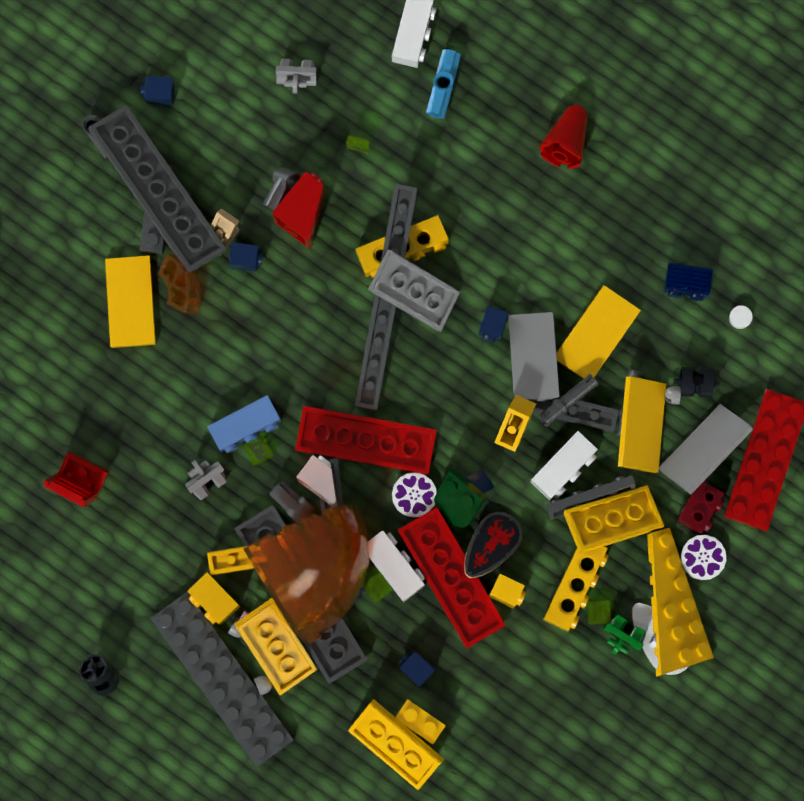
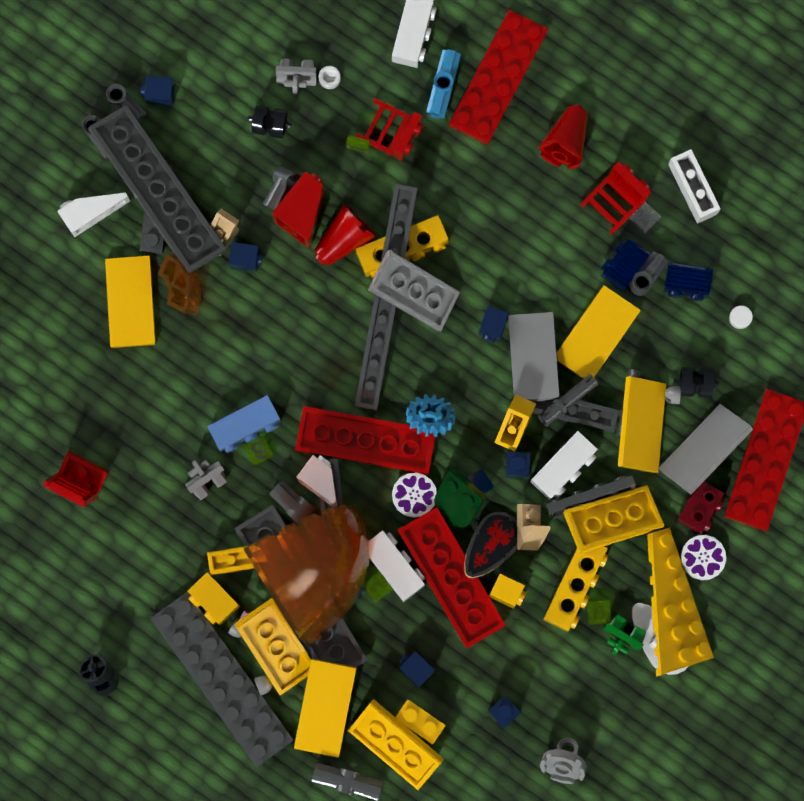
none -> white slope [57,193,130,237]
none -> dark grey piece [106,84,147,122]
none -> black wheel [247,105,292,139]
none -> yellow tile [294,658,357,758]
none -> dark grey piece [311,762,383,801]
none -> red cone [315,204,376,265]
none -> white tile [318,66,341,89]
none -> red plate [355,98,424,161]
none -> dark azure gear [406,394,455,437]
none -> red plate [449,9,548,145]
none -> dark blue brick [488,696,521,728]
none -> dark blue brick [505,452,530,478]
none -> tan slope [517,504,551,551]
none -> light grey tile [540,738,587,784]
none -> red plate [580,162,651,235]
none -> clear blue brick [601,238,651,292]
none -> clear tile [629,202,661,234]
none -> dark grey piece [630,251,669,296]
none -> white brick [668,149,721,224]

